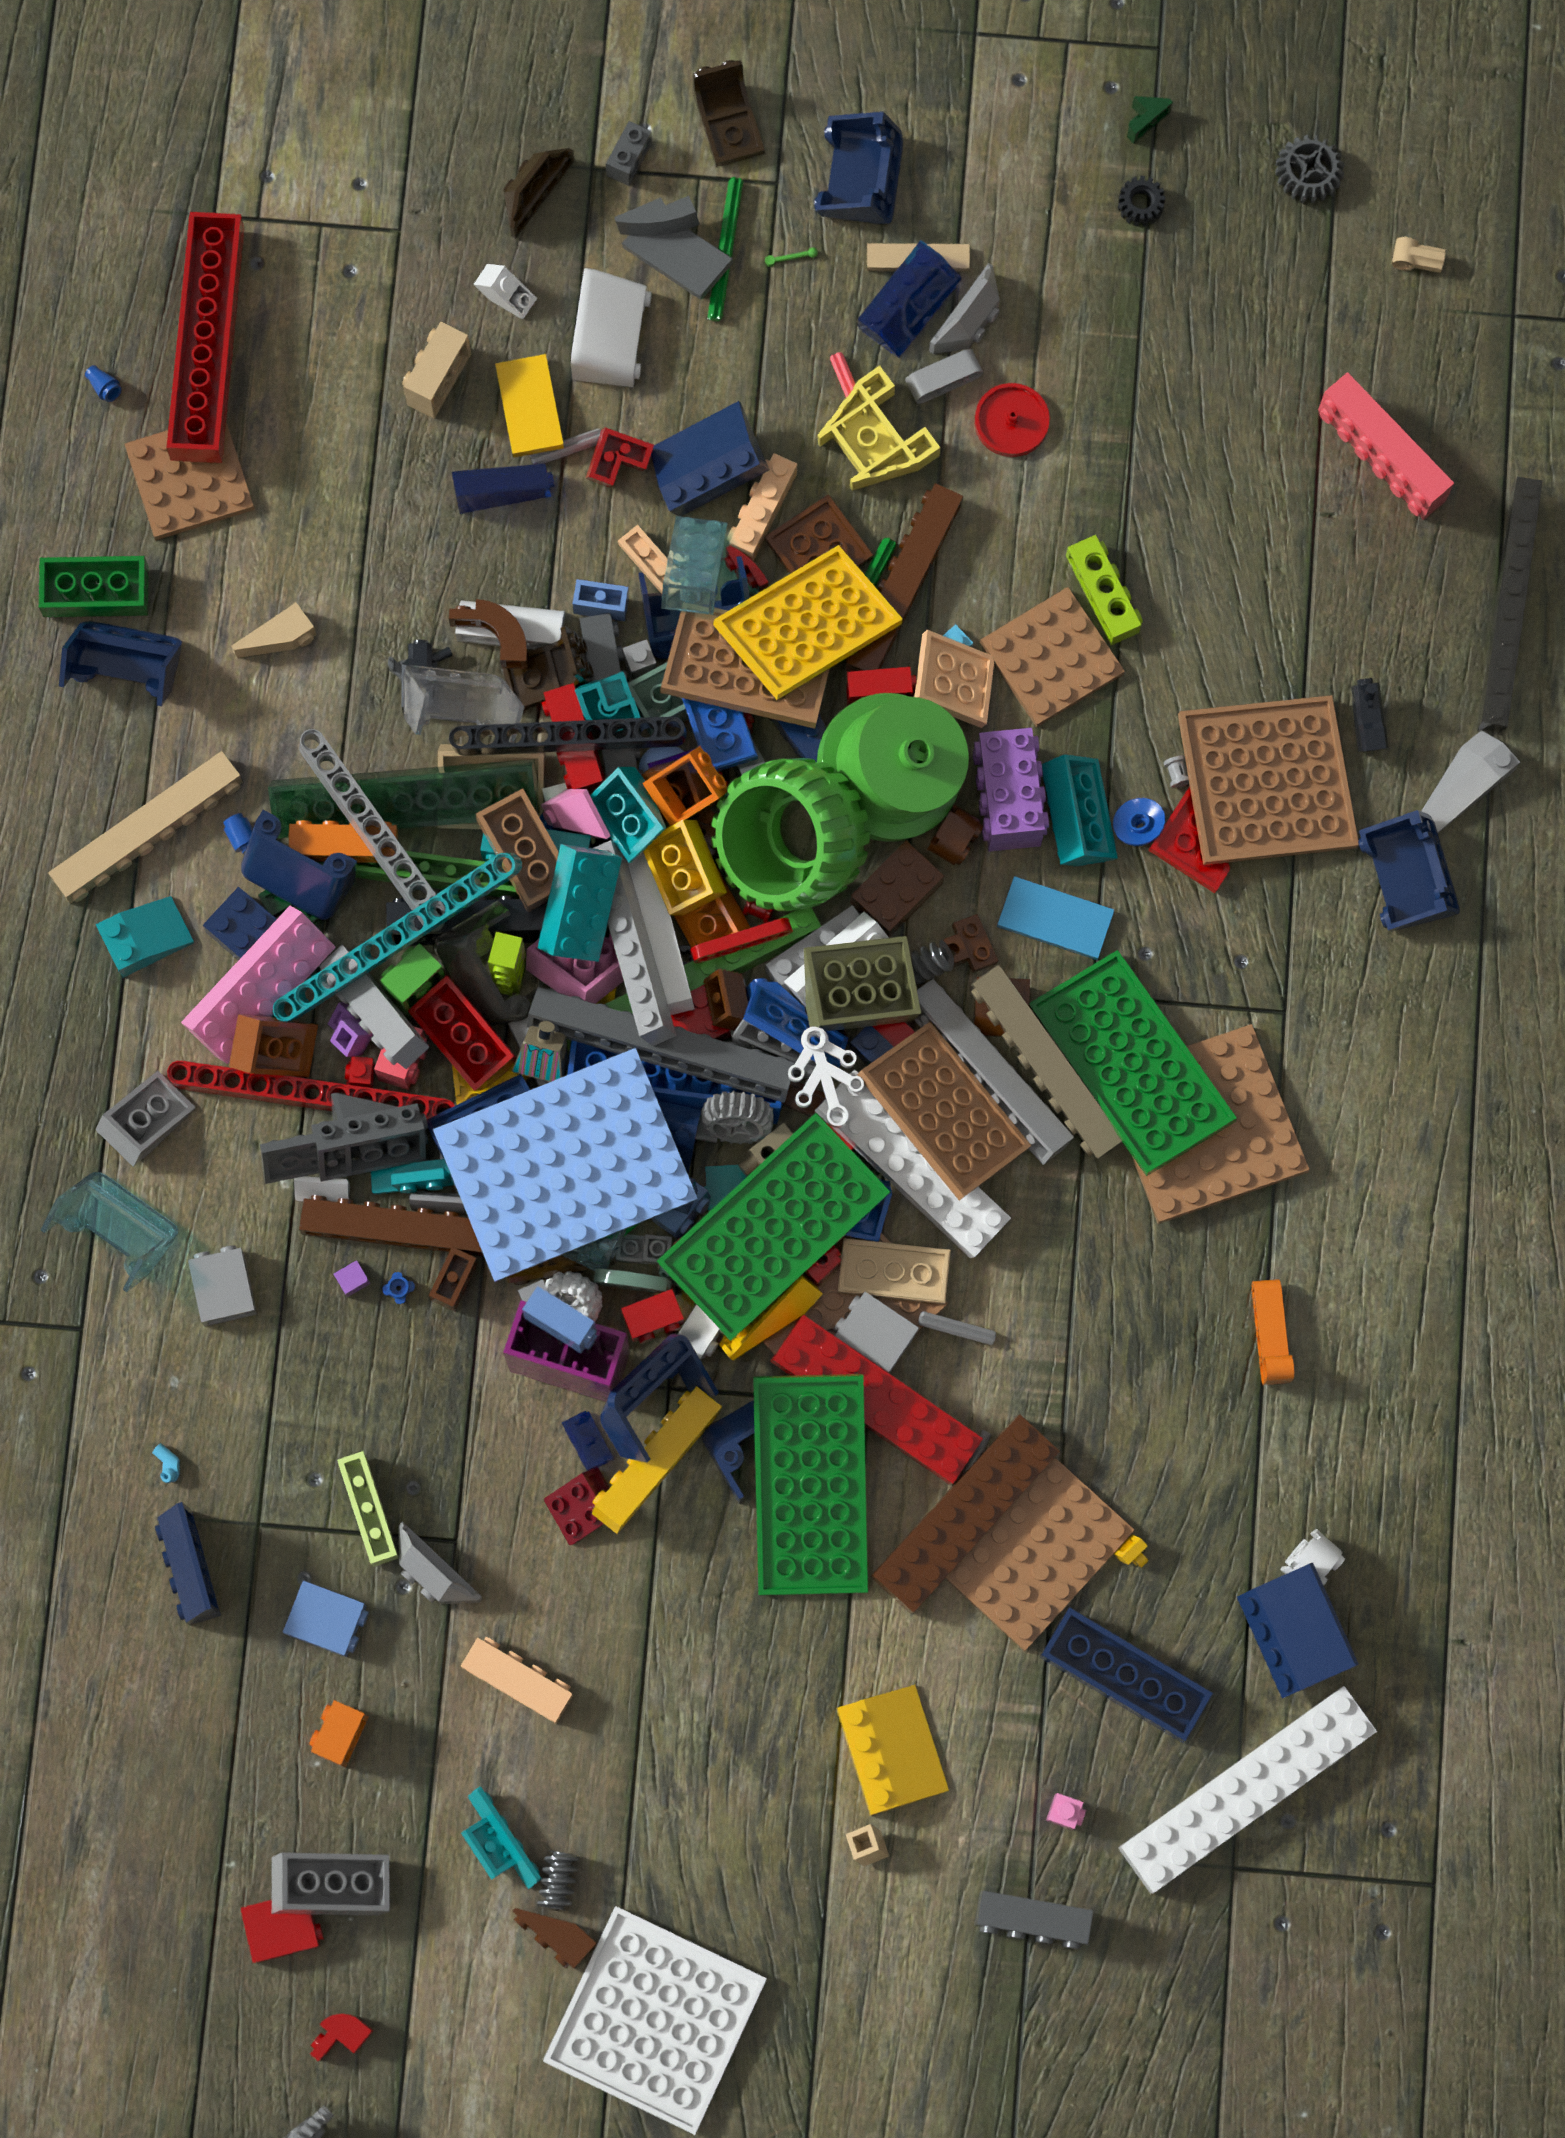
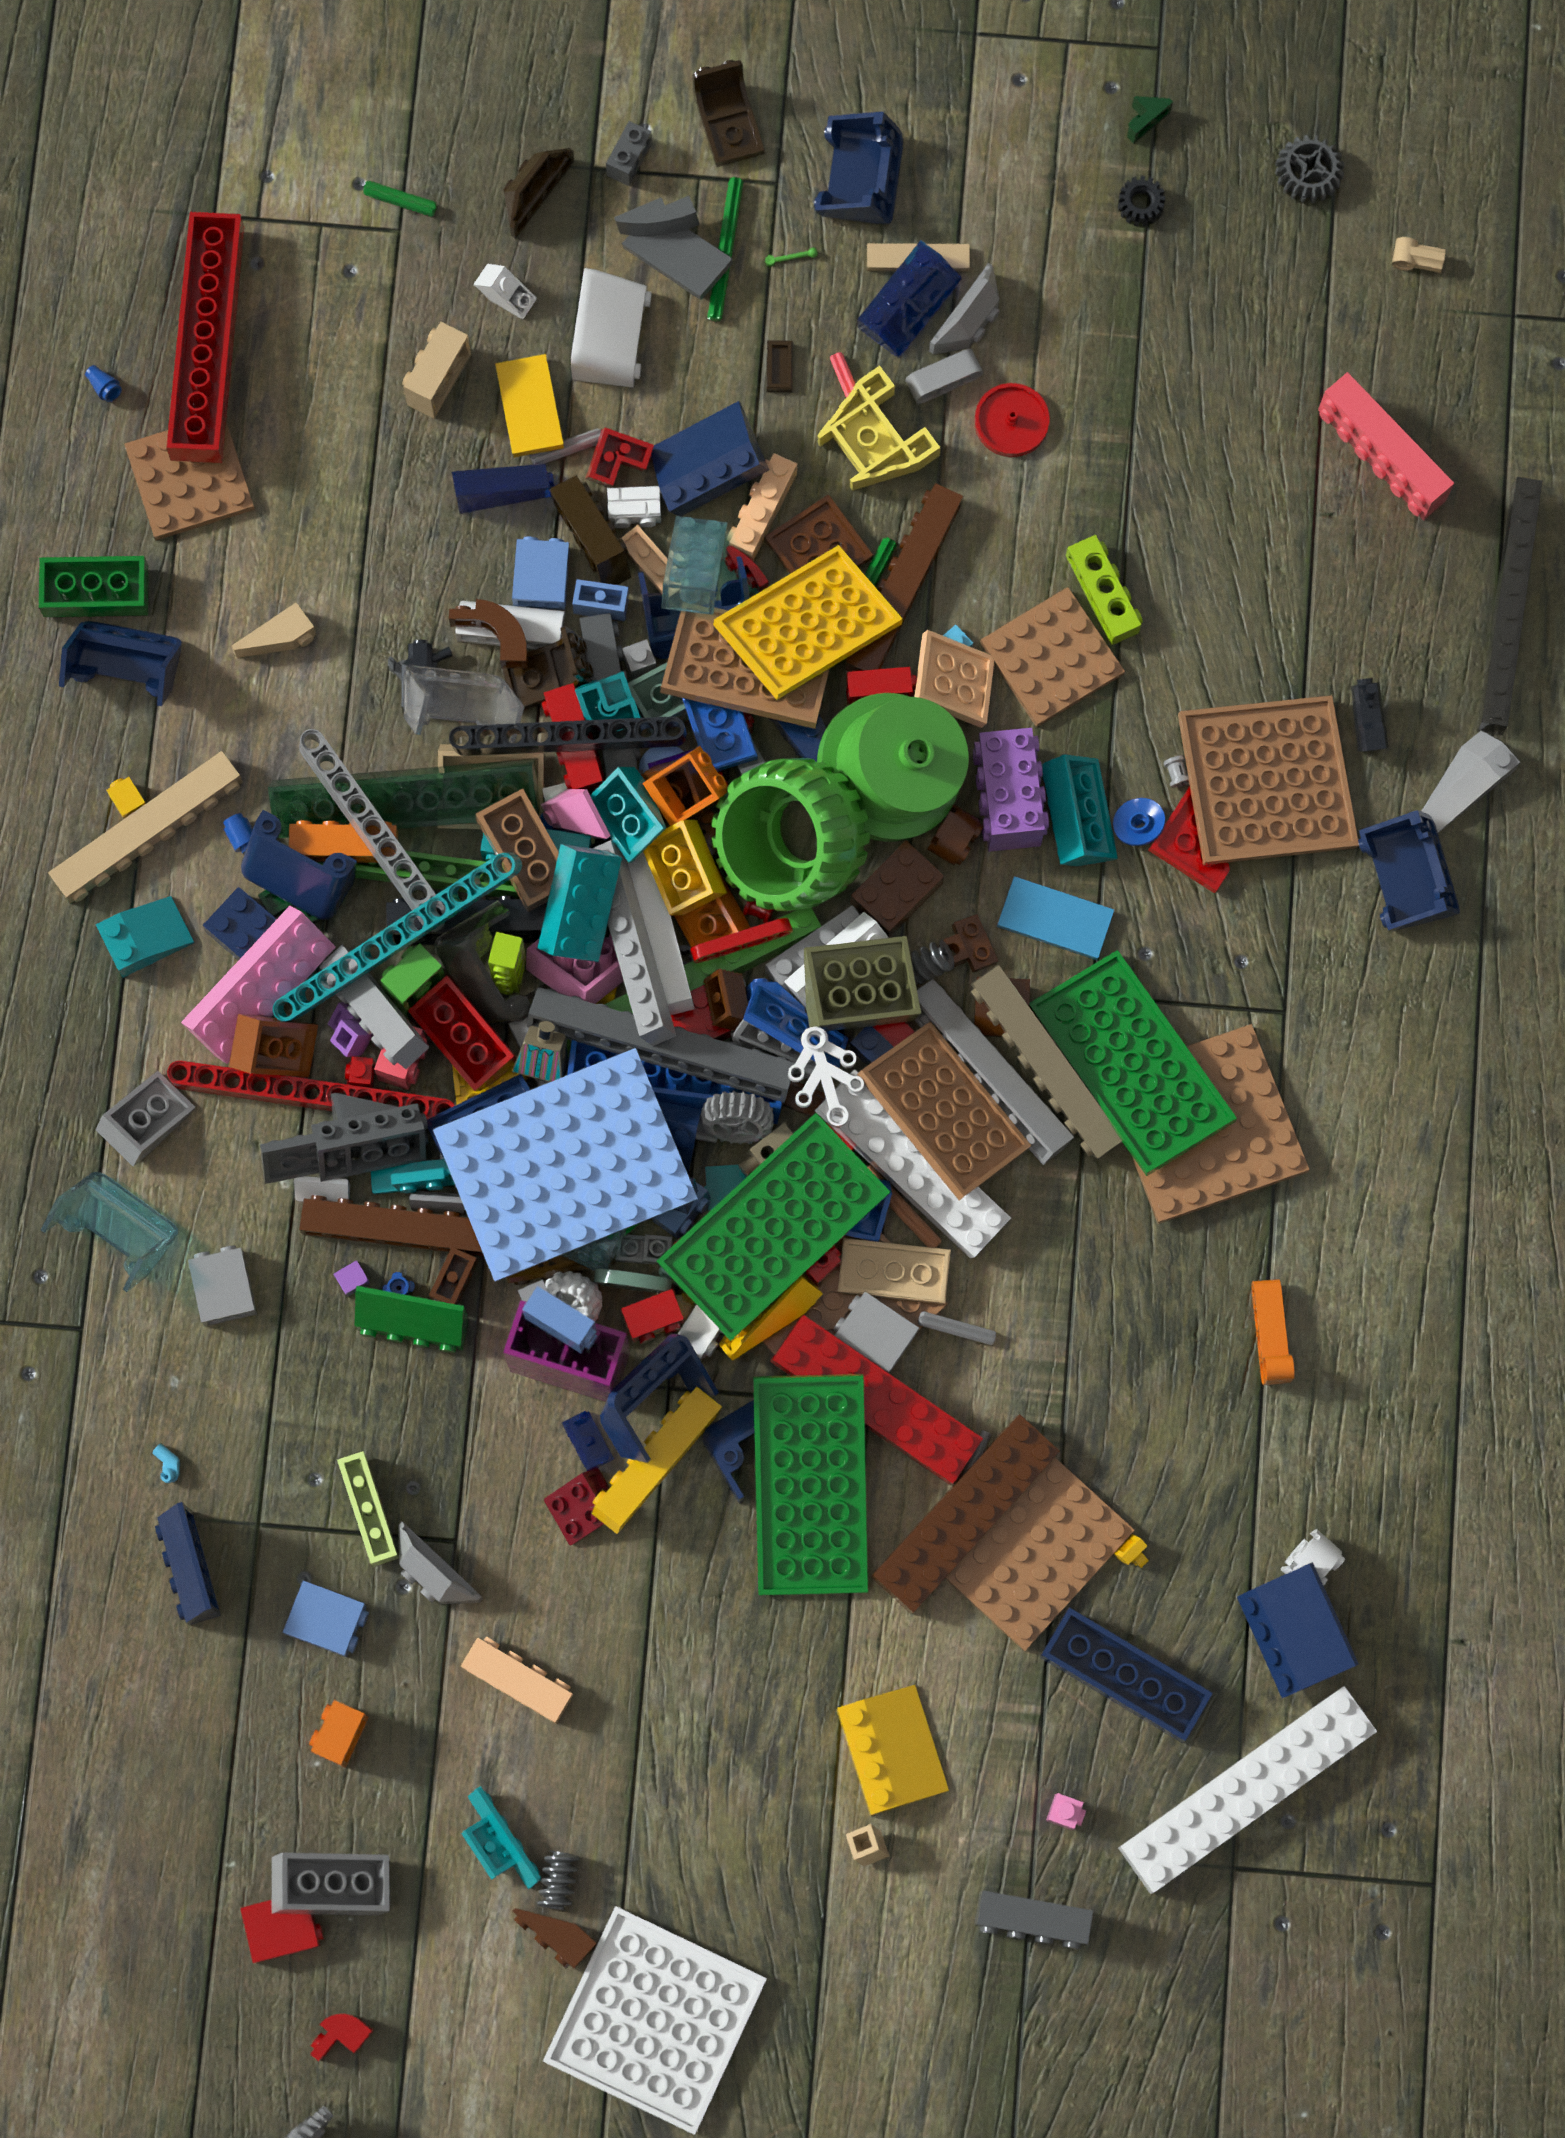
none -> yellow brick [106,777,146,819]
none -> green slope [355,1286,469,1353]
none -> green axle [363,180,437,216]
none -> medium blue brick [512,537,570,610]
none -> dark brown wedge [549,475,632,585]
none -> white brick [607,486,661,528]
none -> dark brown tile [766,340,793,393]
none -> nougat axle [868,1165,941,1248]

